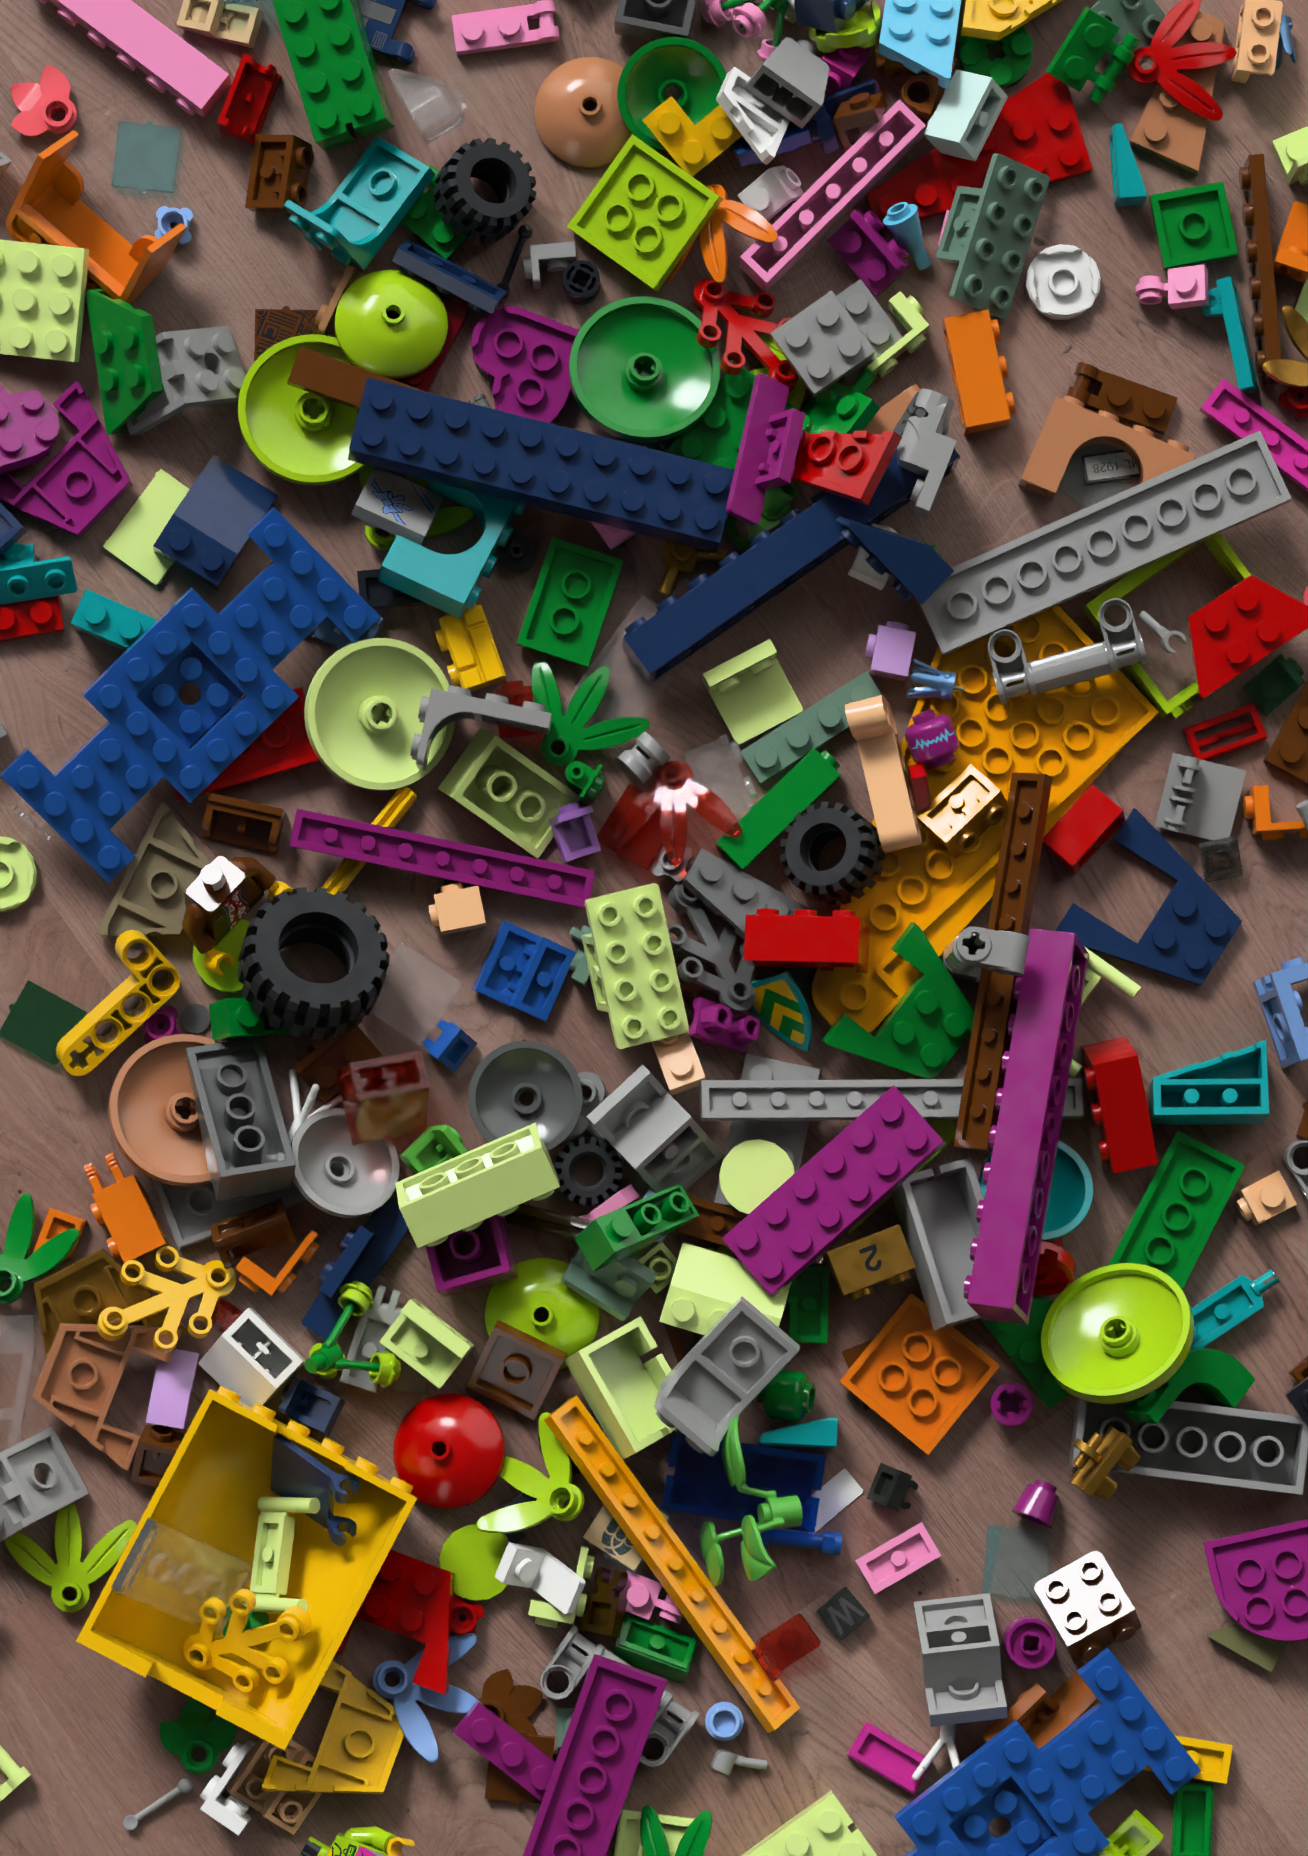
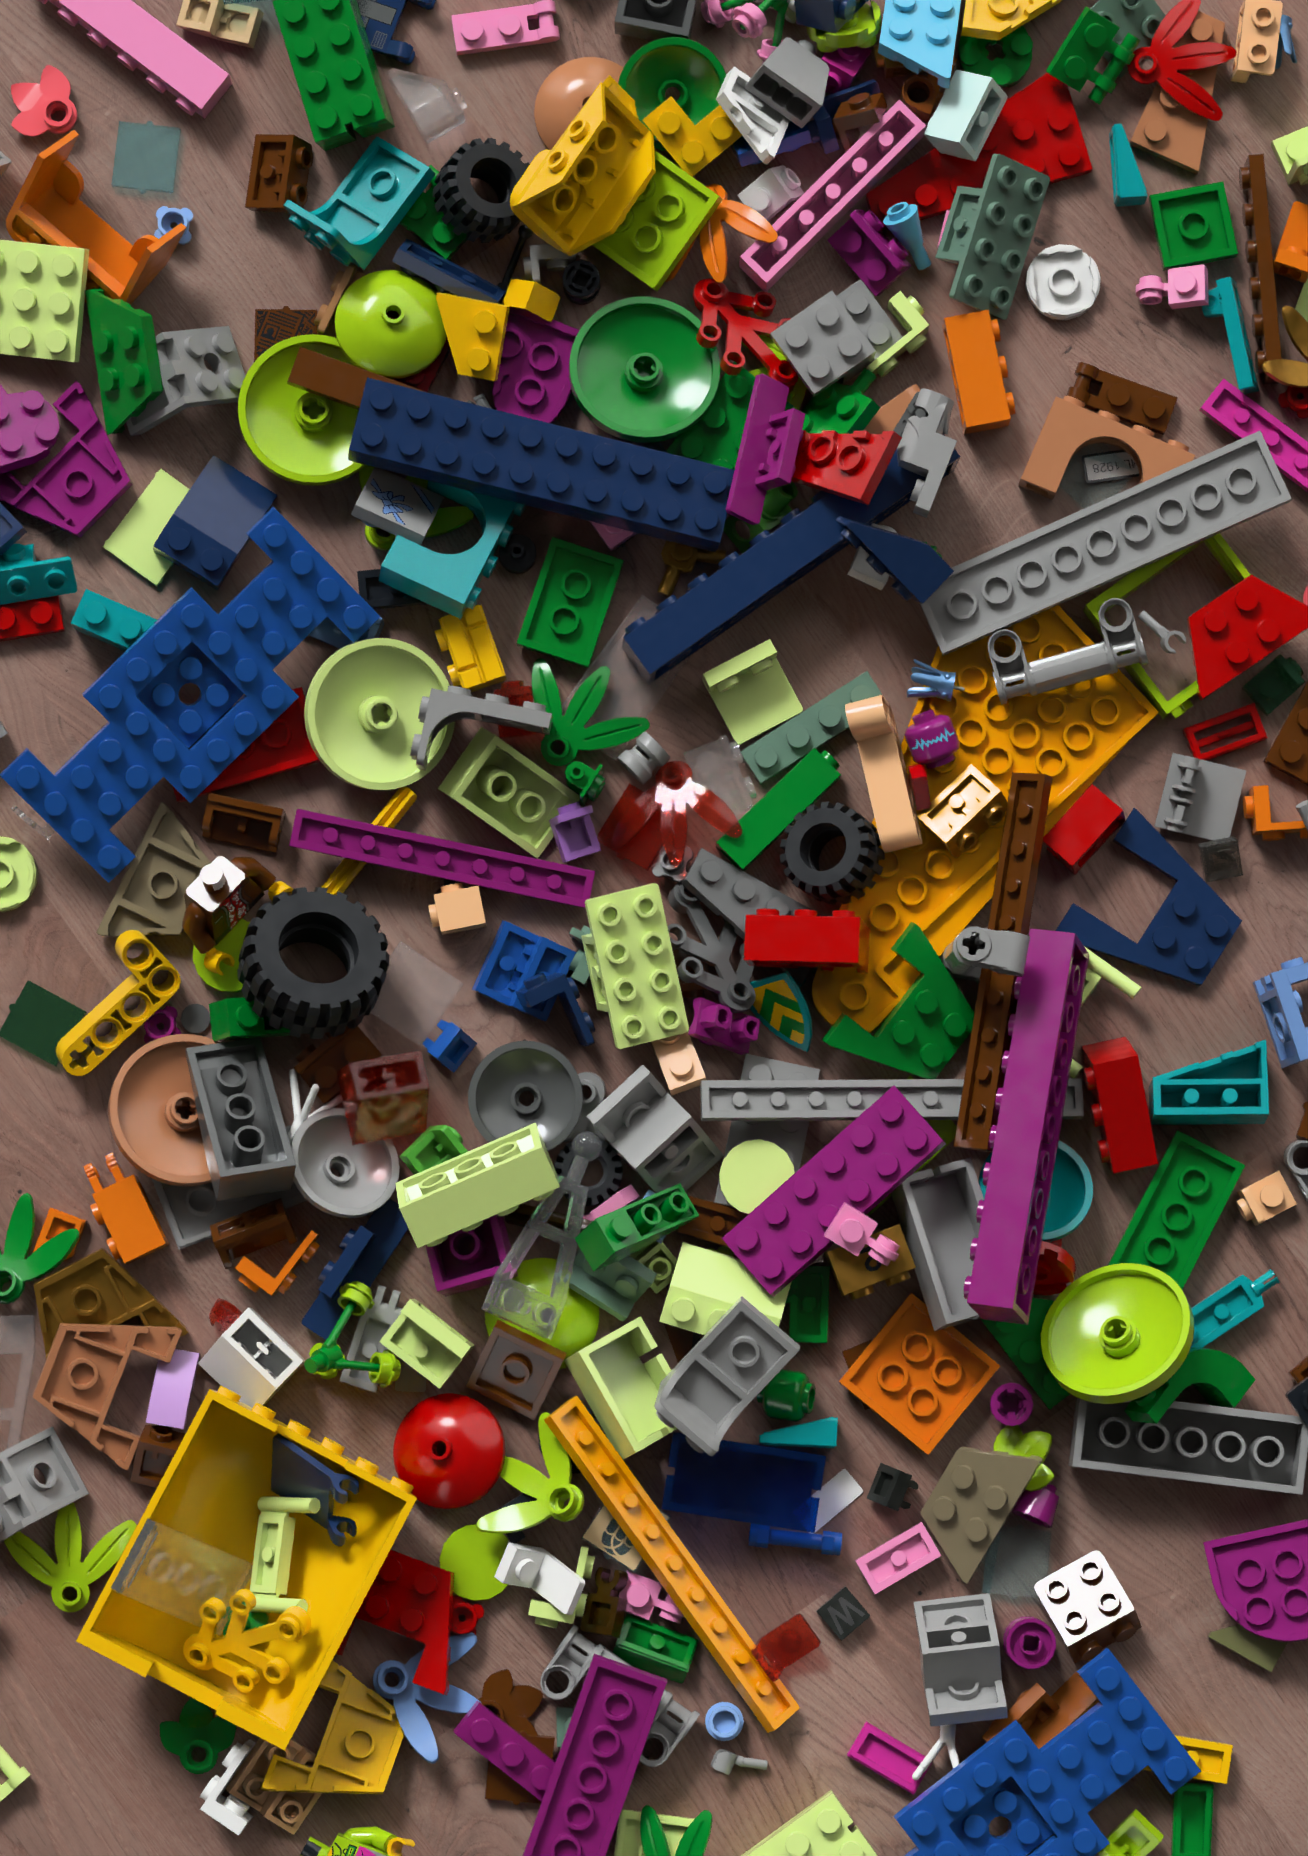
yellow plant [97,1246,236,1353] -> none
light grey hinge [123,1778,193,1830] -> none
red hinge [217,53,282,145] -> none
dark blue bracket [279,1376,346,1436] -> none
bright green plant [699,1416,803,1587] -> none
lavender brick [865,621,916,682] -> none
pearl gold hips [1069,1426,1140,1501] -> none
none -> yellow wing [436,292,510,381]
none -> clear plate [481,1131,602,1339]
none -> yellow slope [503,279,561,321]
none -> yellow slope [510,75,656,256]
none -> dark blue bracket [516,972,595,1046]
none -> bright pink plate [824,1202,900,1266]
none -> dark tan wing [920,1447,1043,1584]
none -> lime plate [993,1425,1055,1491]

